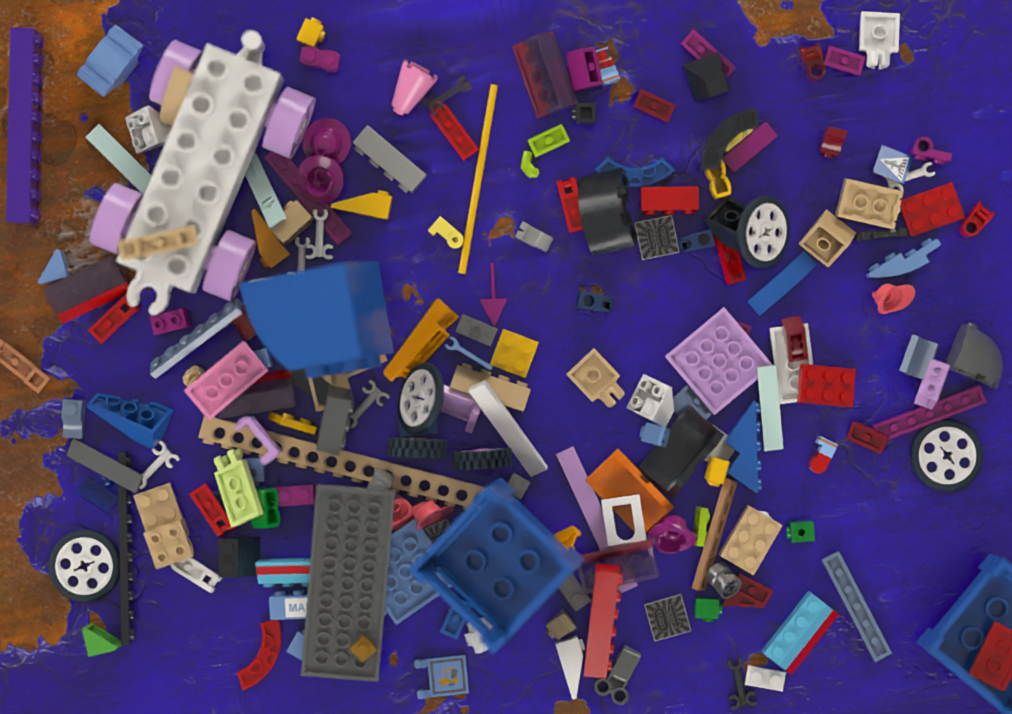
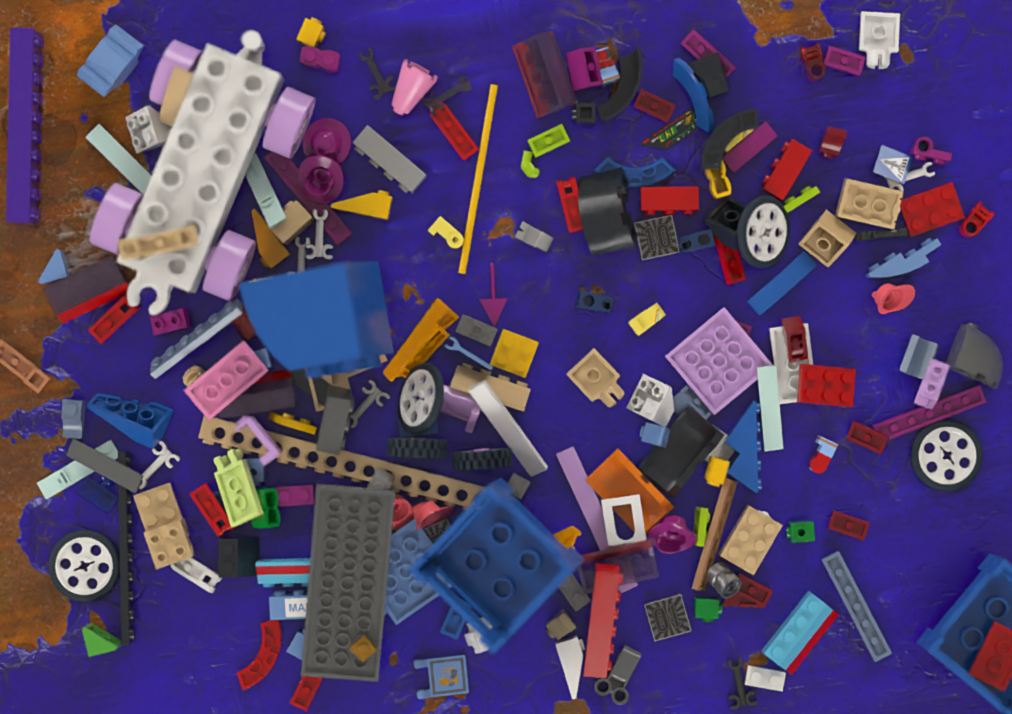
none -> light aqua piece [37,440,118,499]
none -> red tile [290,676,323,712]
none -> clear smoke bar [359,48,396,100]
none -> black panel [596,46,642,126]
none -> light yellow leg [628,303,666,336]
none -> black sticker [640,107,698,150]
none -> blue tile [673,58,714,133]
none -> red brick [761,139,812,201]
none -> lime plate [783,185,820,213]
none -> dark red plate [827,510,870,541]

